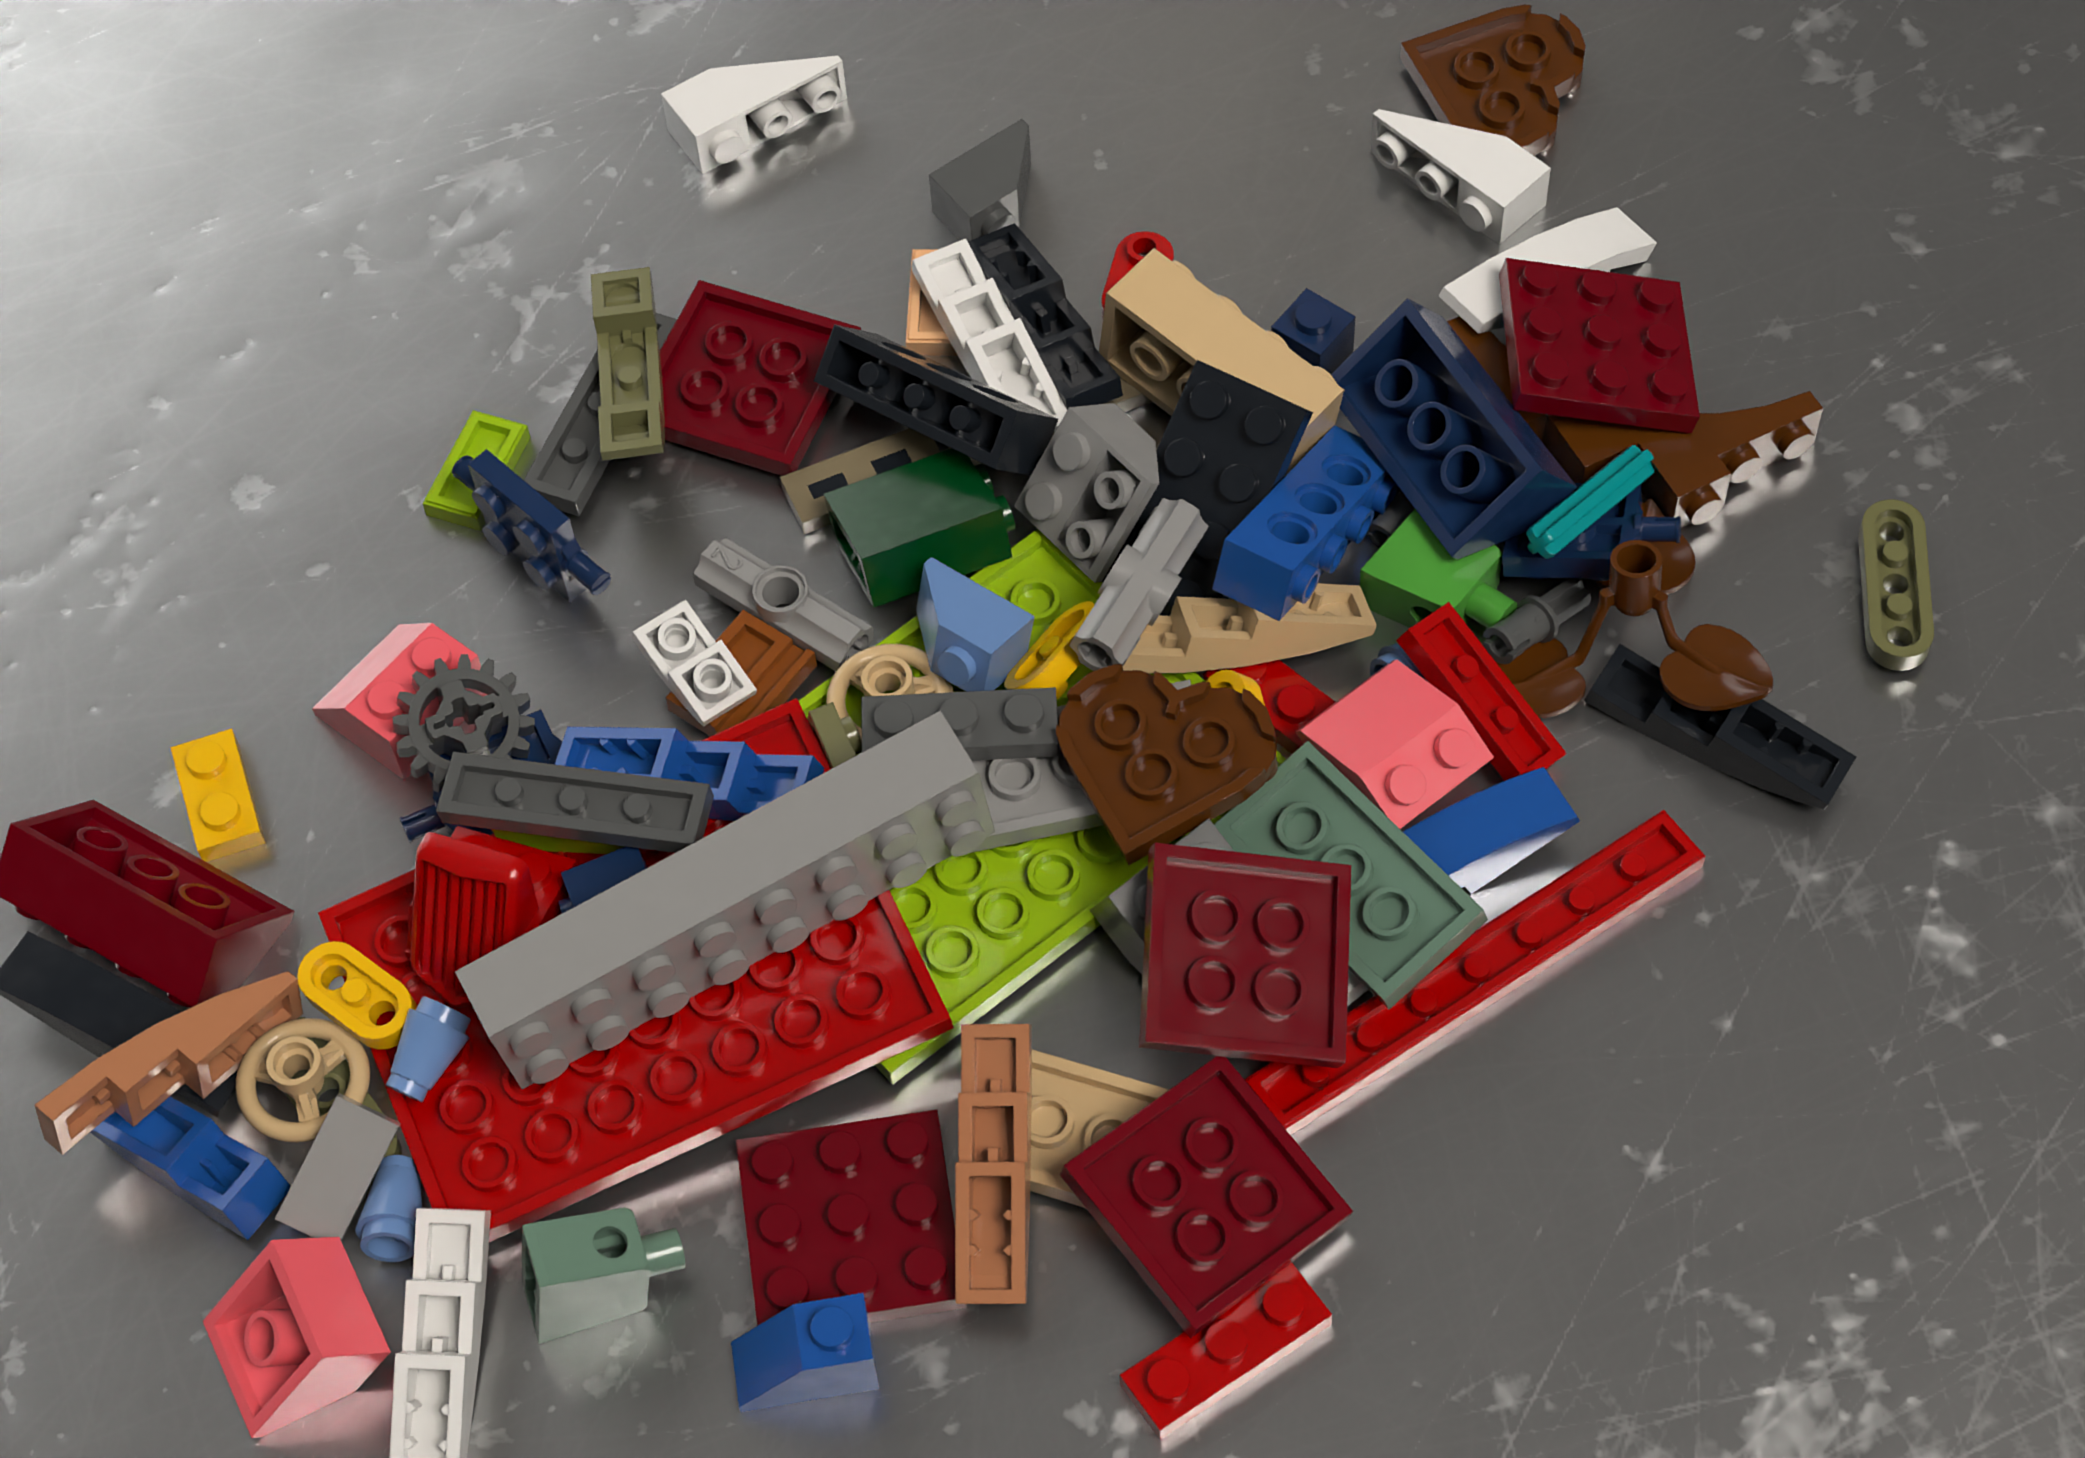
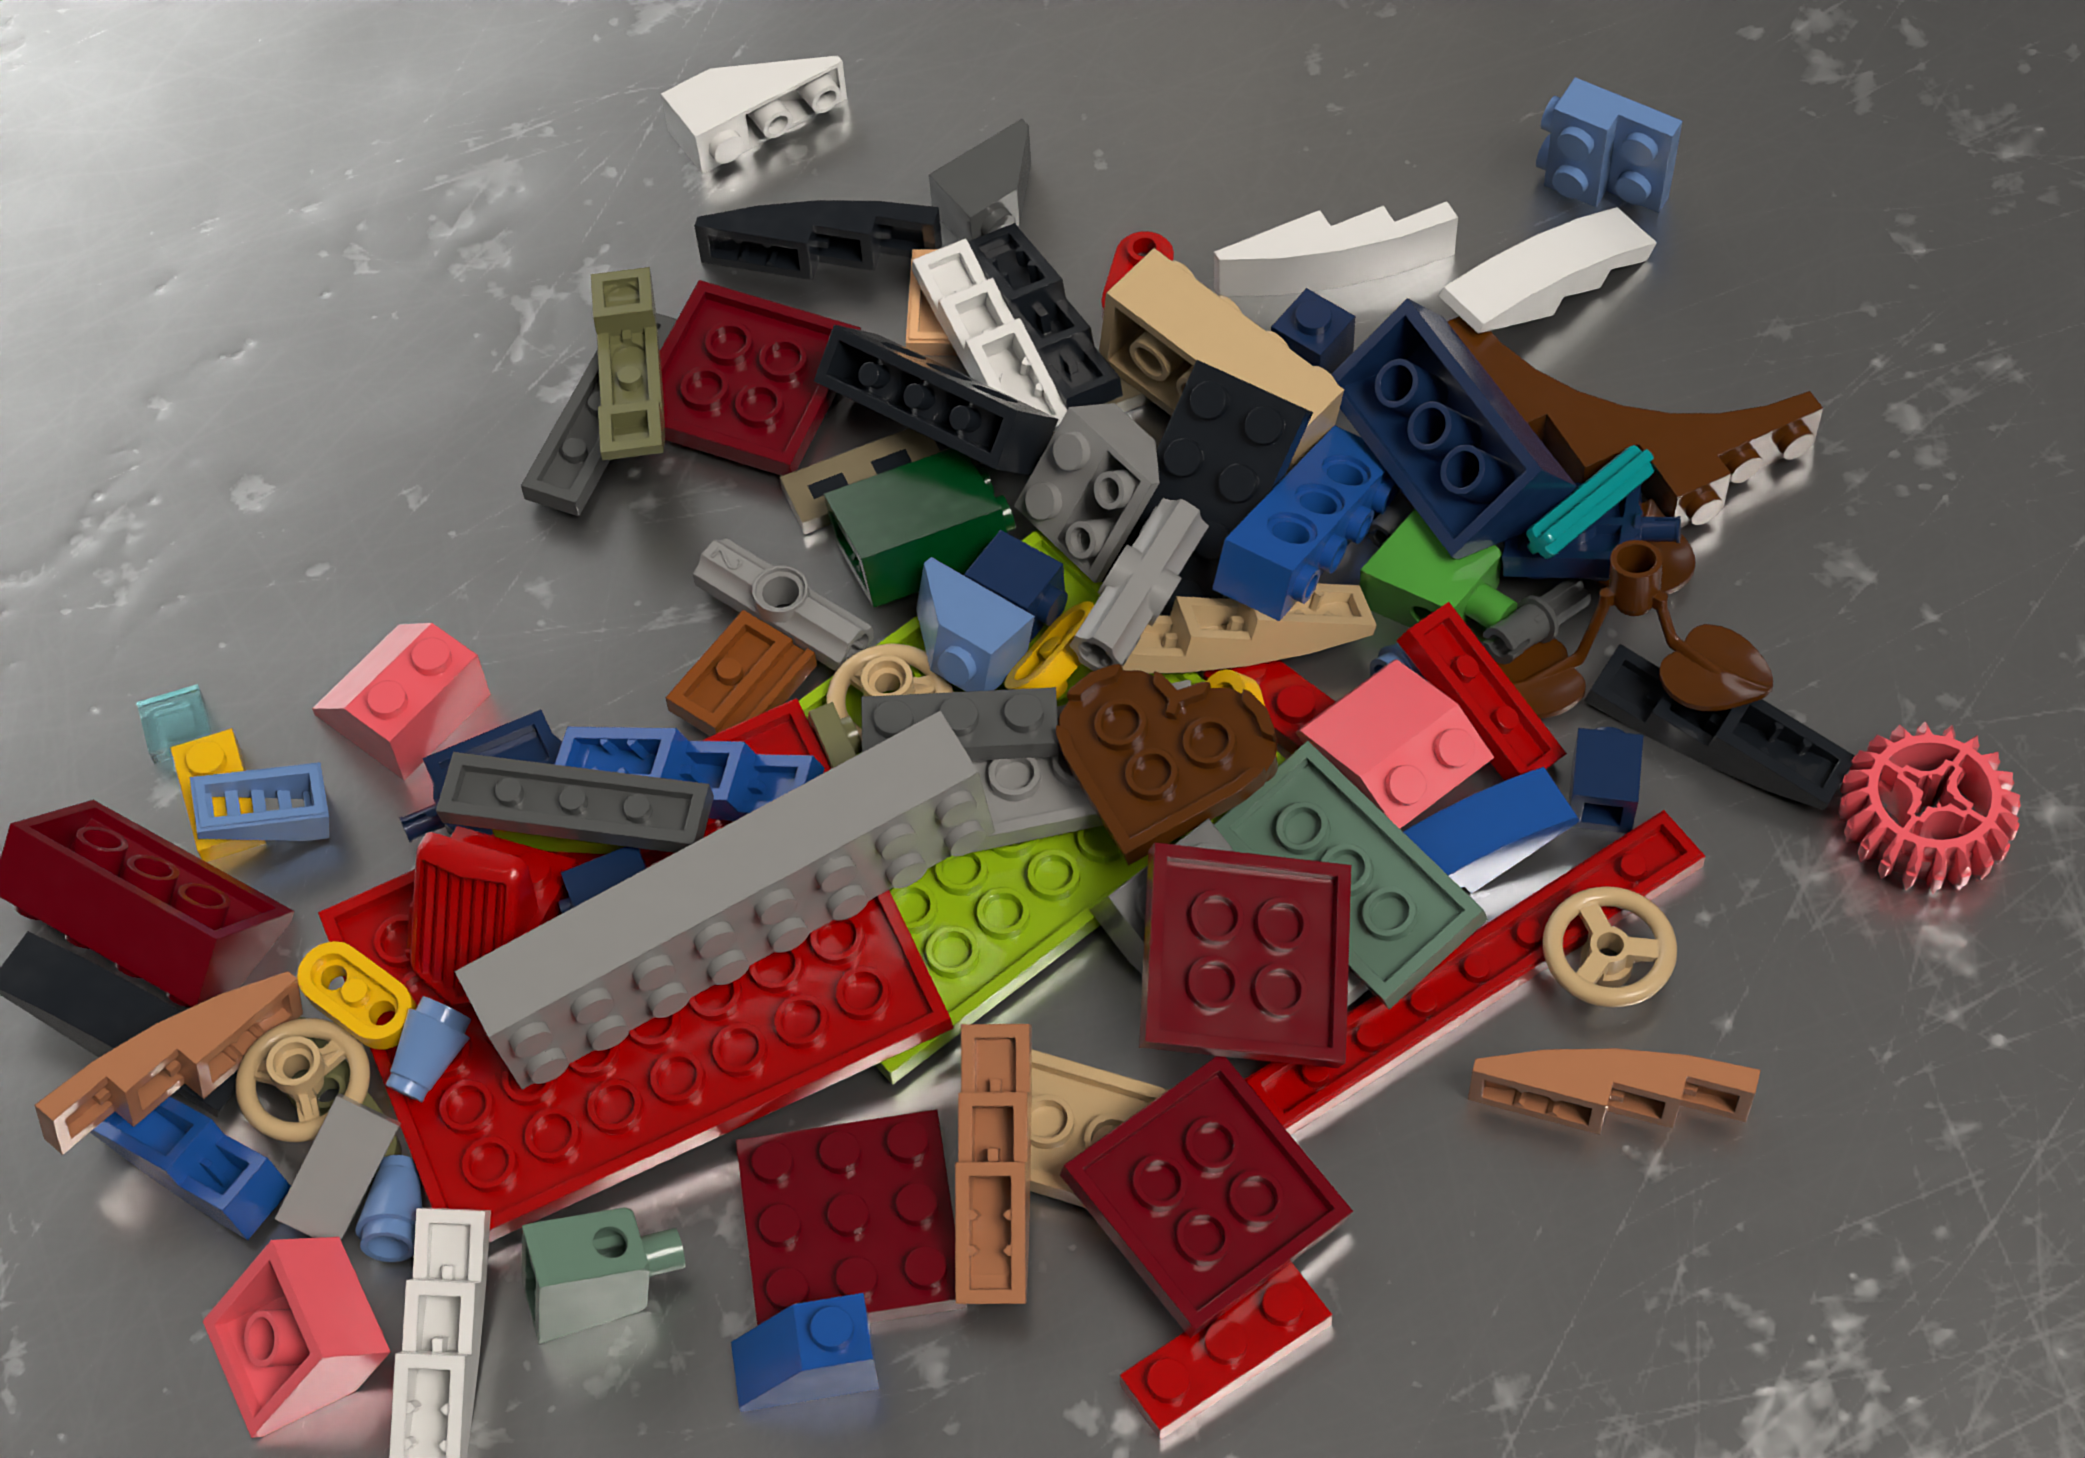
dark grey gear [393,654,535,792] -> none
lime tile [422,410,531,531] -> none
dark blue plate [452,449,611,603] -> none
white slope [633,599,757,727] -> none
white slope [1370,109,1551,245] -> none
reddish brown plate [1400,4,1586,156] -> none
dark red plate [1499,258,1700,433] -> none
olive plate [1858,499,1934,671] -> none
none -> clear light blue tile [137,684,213,764]
none -> medium blue slope [190,762,329,841]
none -> black slope [694,200,942,280]
none -> dark blue brick [965,530,1068,643]
none -> white slope [1214,201,1458,297]
none -> nougat slope [1468,1048,1761,1135]
none -> medium blue plate [1536,77,1683,213]
none -> tan piece [1543,886,1677,1008]
none -> dark blue brick [1569,727,1644,834]
none -> coral gear [1838,721,2021,894]

